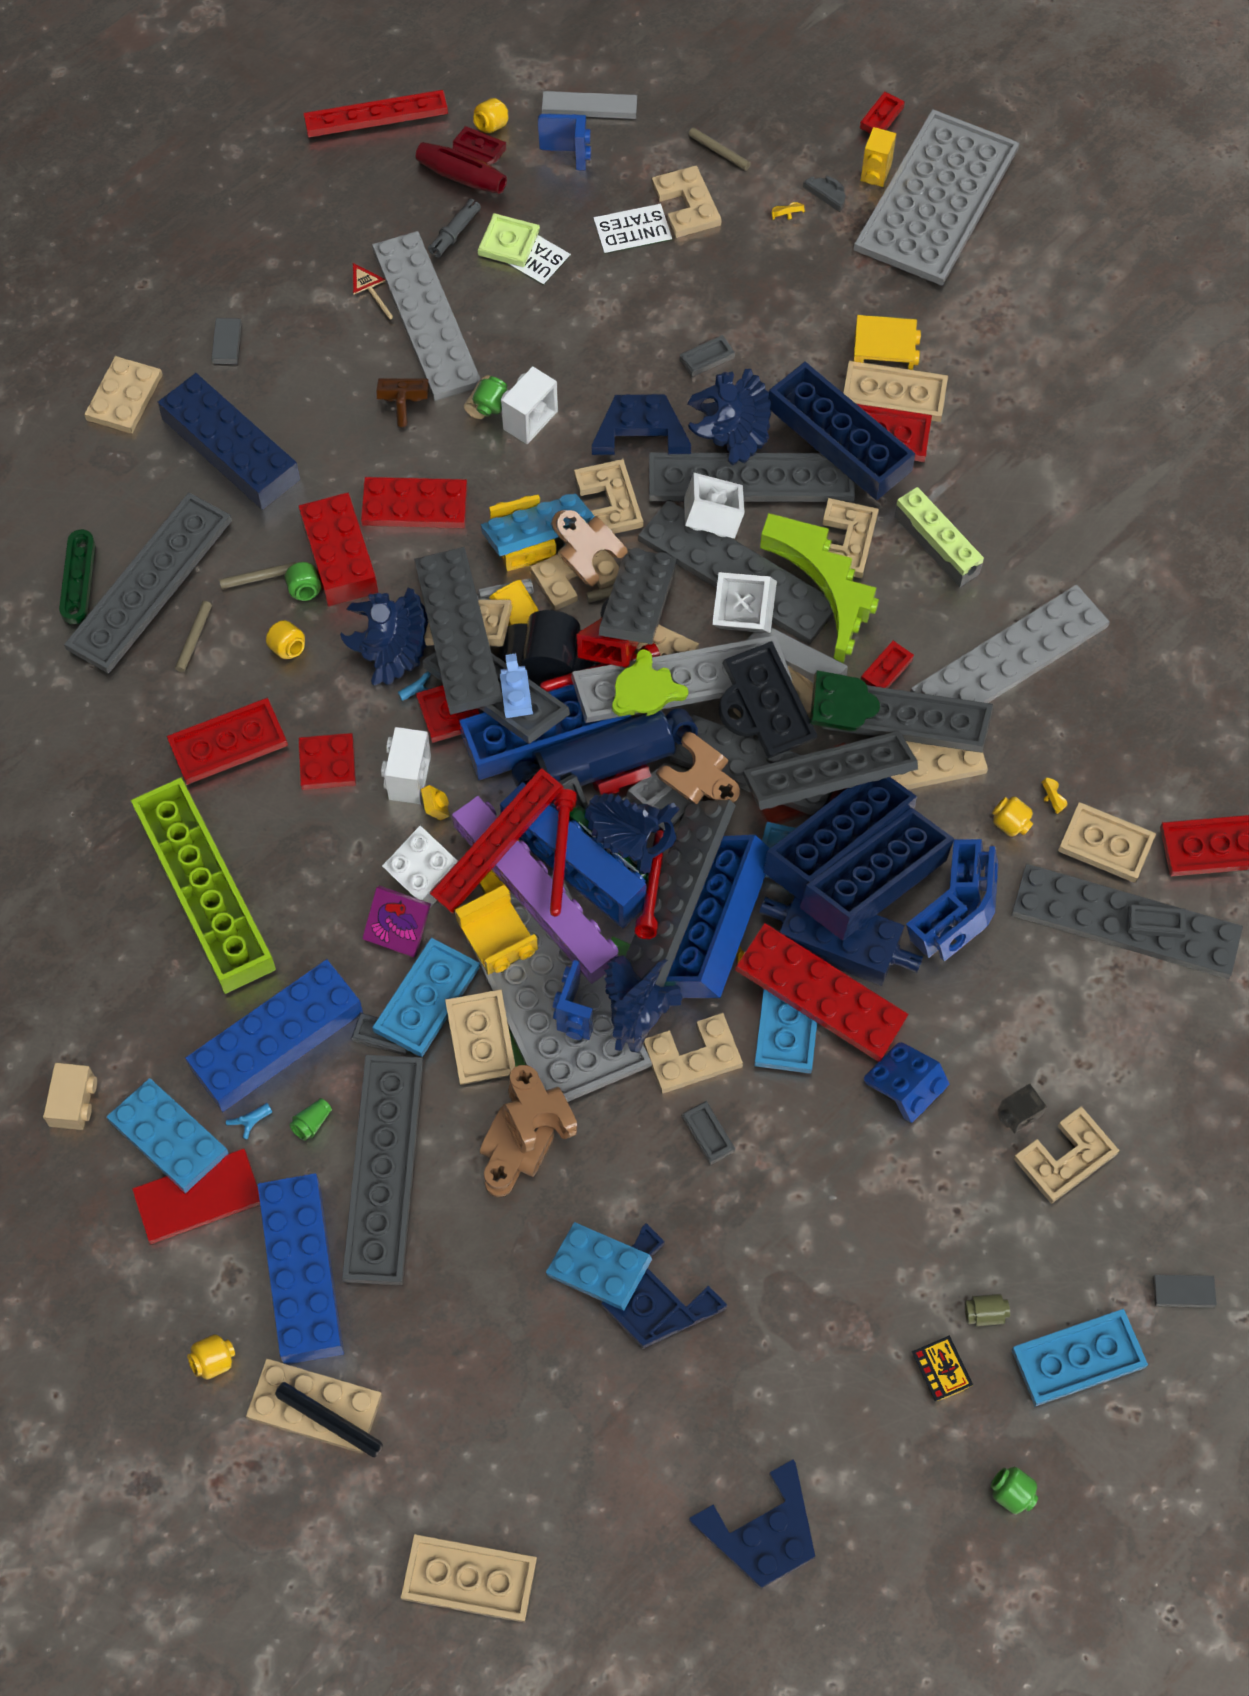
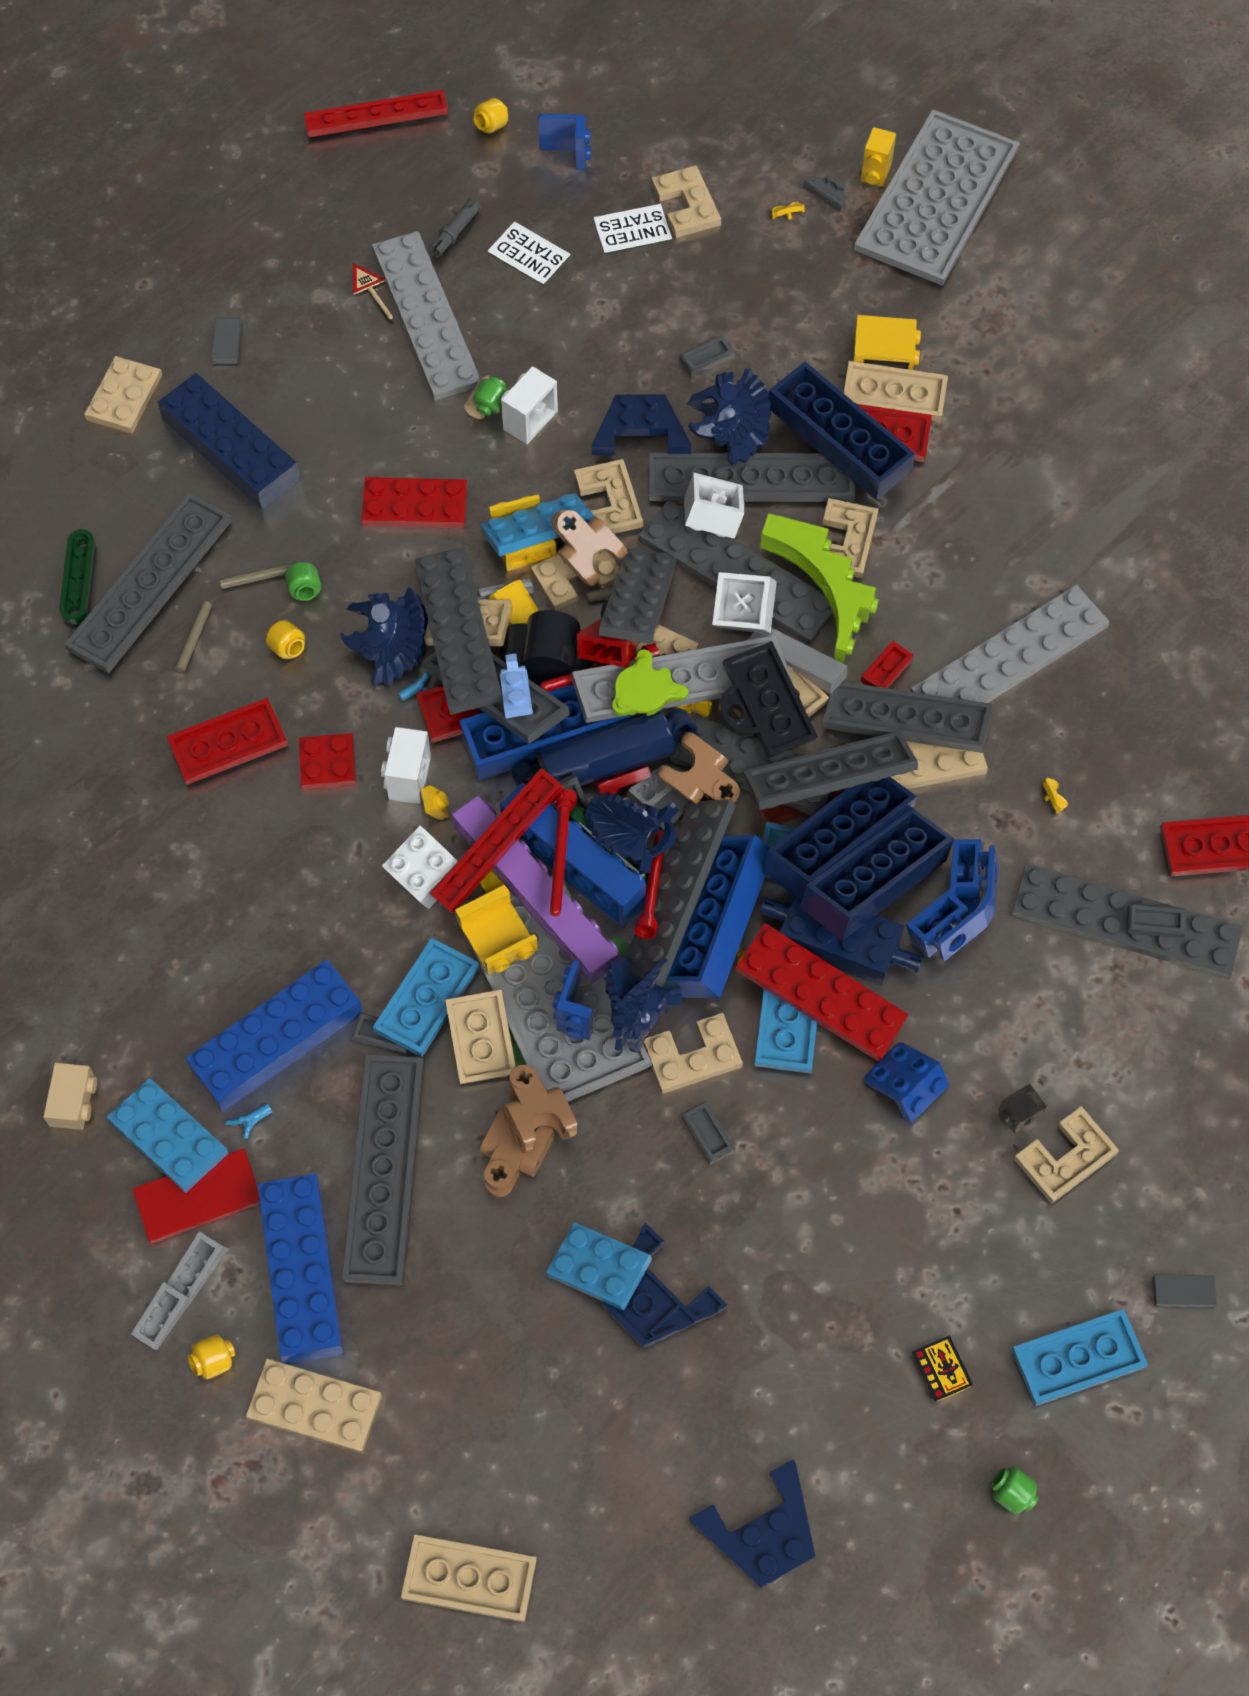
lime brick [131,777,276,994] -> none
black axle [275,1382,383,1458] -> none
bright green cone [289,1098,332,1141] -> none
red brick [298,492,378,607] -> none
magenta tile [362,885,431,957] -> none
reddish brown plate [376,378,429,427] -> none
dark red plate [415,126,507,194] -> none
yellowish green tile [478,213,540,267] -> none
light grey tile [542,91,637,119] -> none
dark tan bar [688,127,751,171] -> none
dark green plate [810,670,880,731] -> none
red plate [860,91,905,134] -> none
yellowish green piece [894,487,984,587] -> none
olive brick [965,1294,1010,1327] -> none
yellow head [992,796,1033,837] -> none
tan plate [1058,802,1156,883] -> none
none -> light grey slope [131,1231,229,1350]
none -> yellow piece [675,701,712,717]

